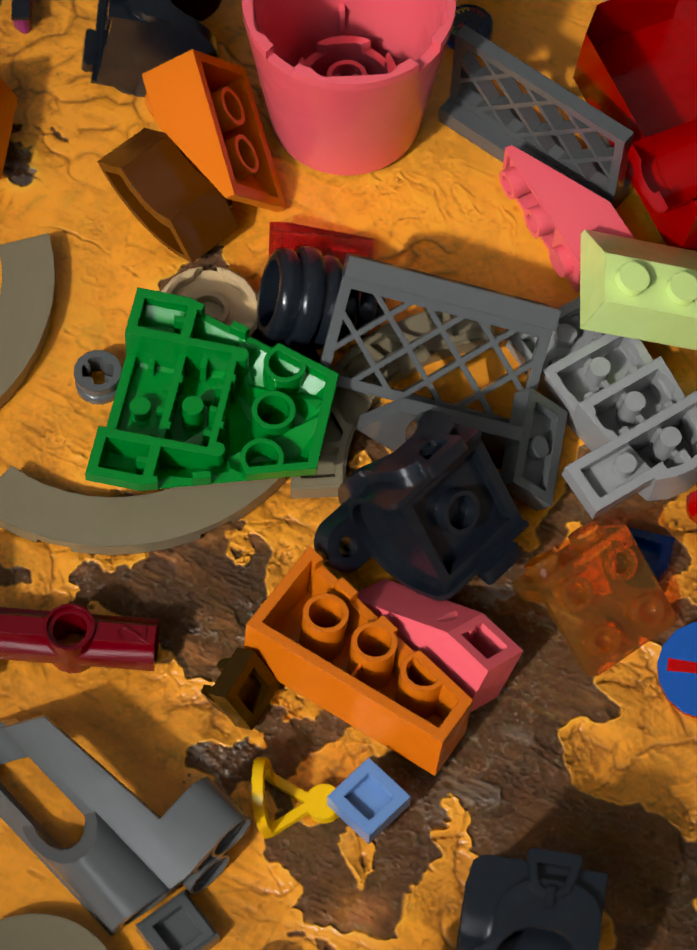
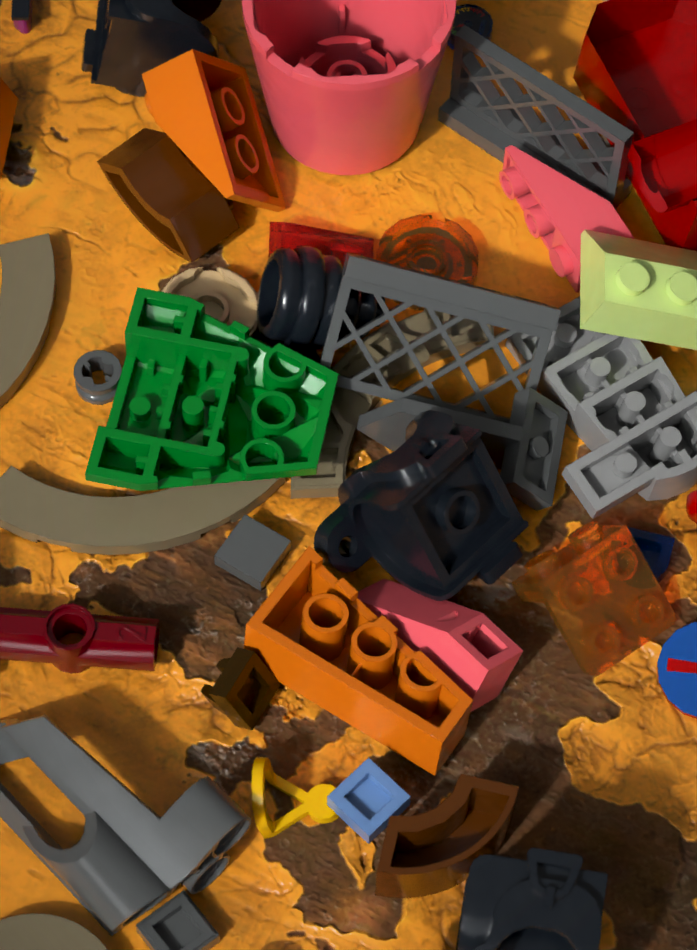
none -> dark grey tile [214,514,291,591]
none -> reddish brown brick [375,774,519,898]
none -> clear orange tile [376,215,478,311]

